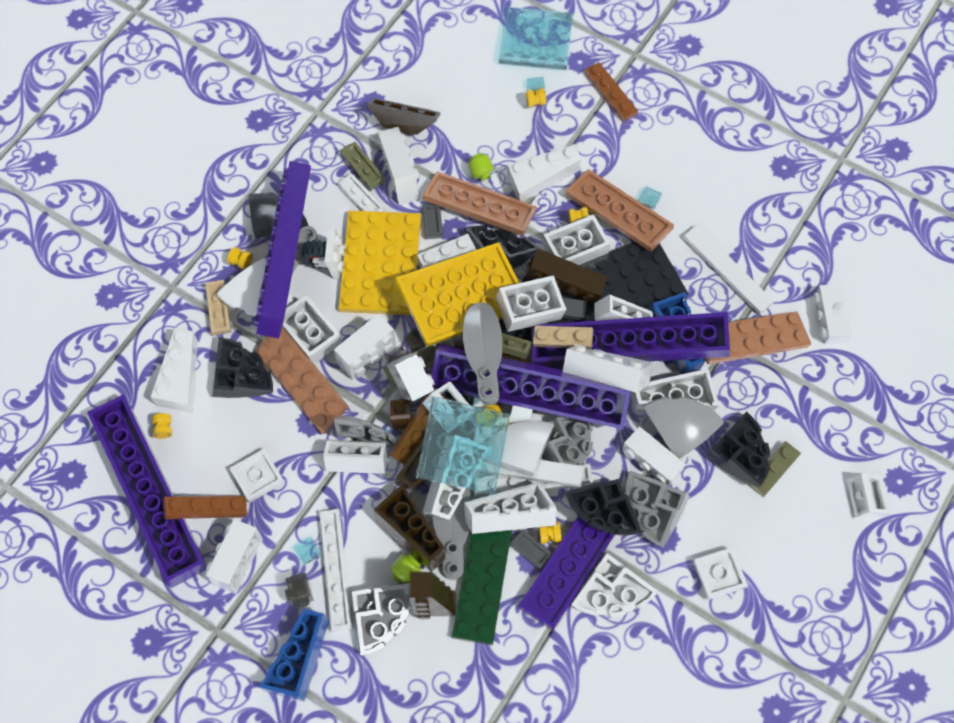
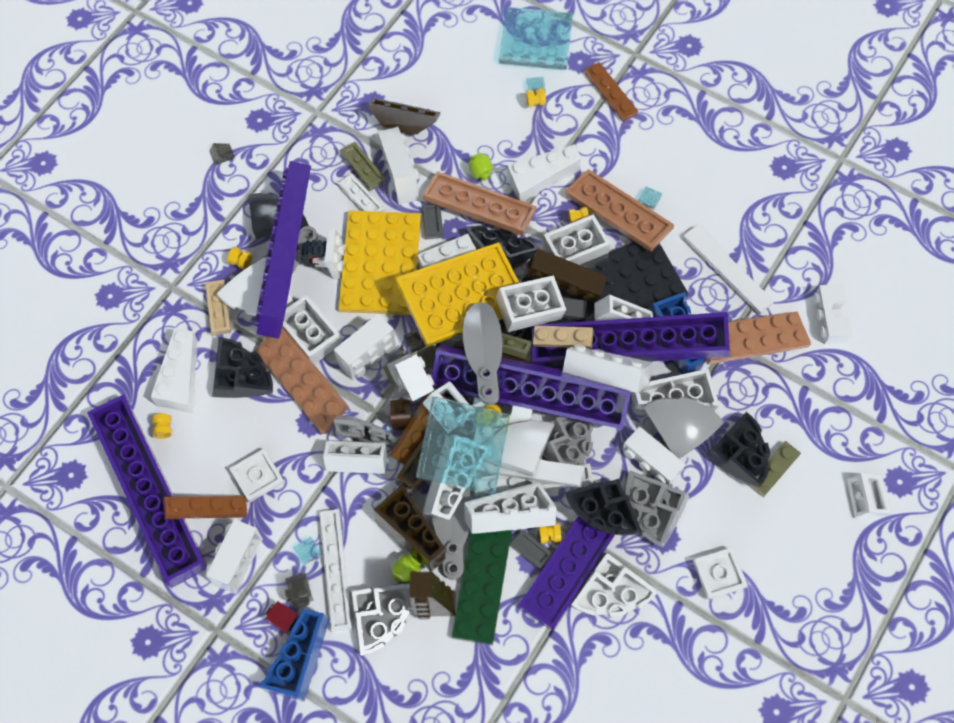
none -> clear smoke slope [210,143,235,165]
none -> dark red brick [265,601,299,636]

